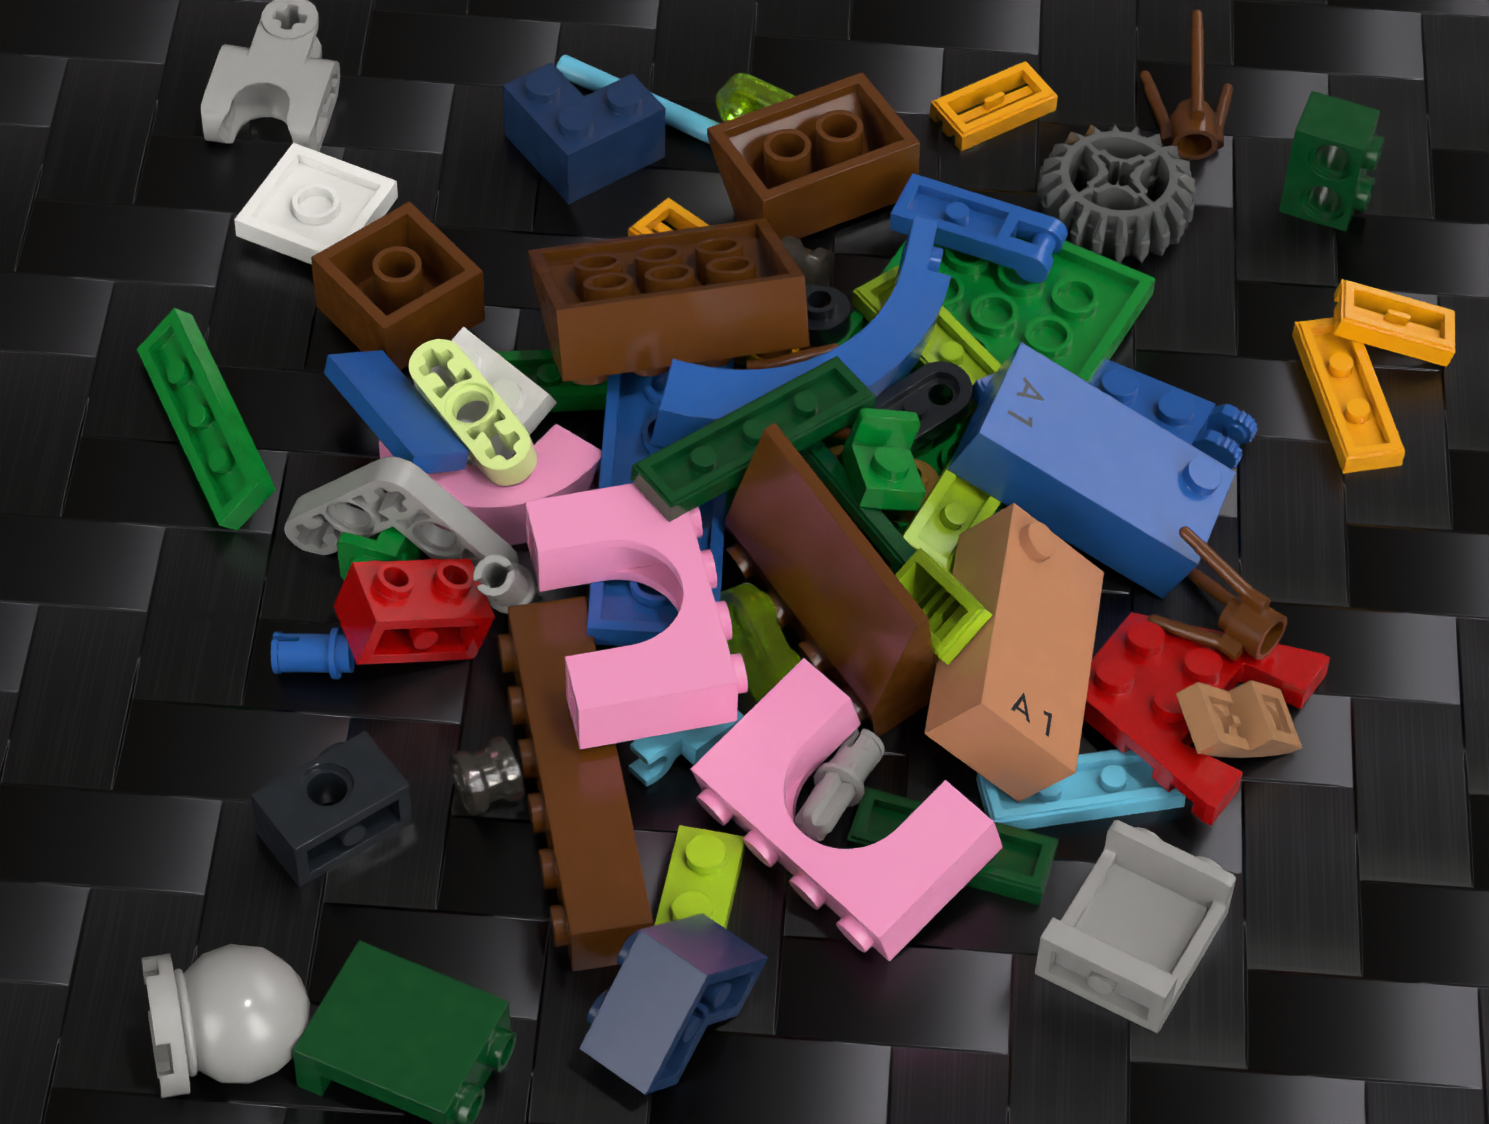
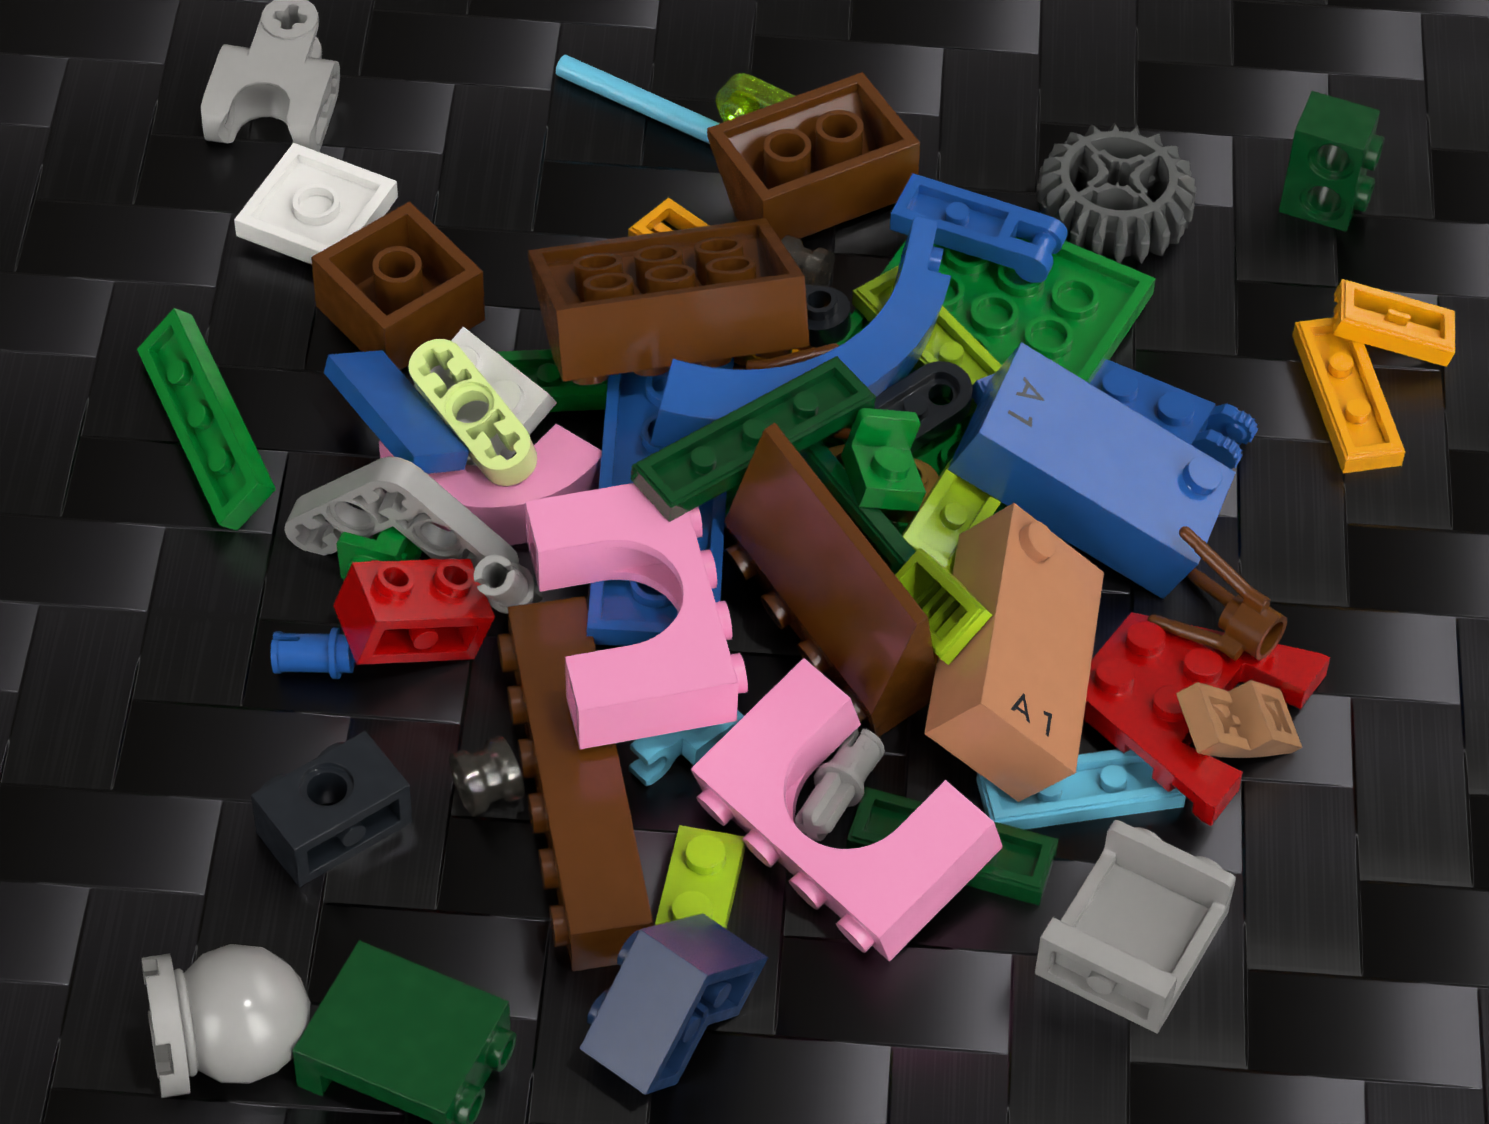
dark blue brick [503,62,666,205] -> none
clear neon green plate [720,583,801,702] -> none
light orange tile [929,61,1058,151] -> none
reddish brown plant [1140,9,1233,160] -> none

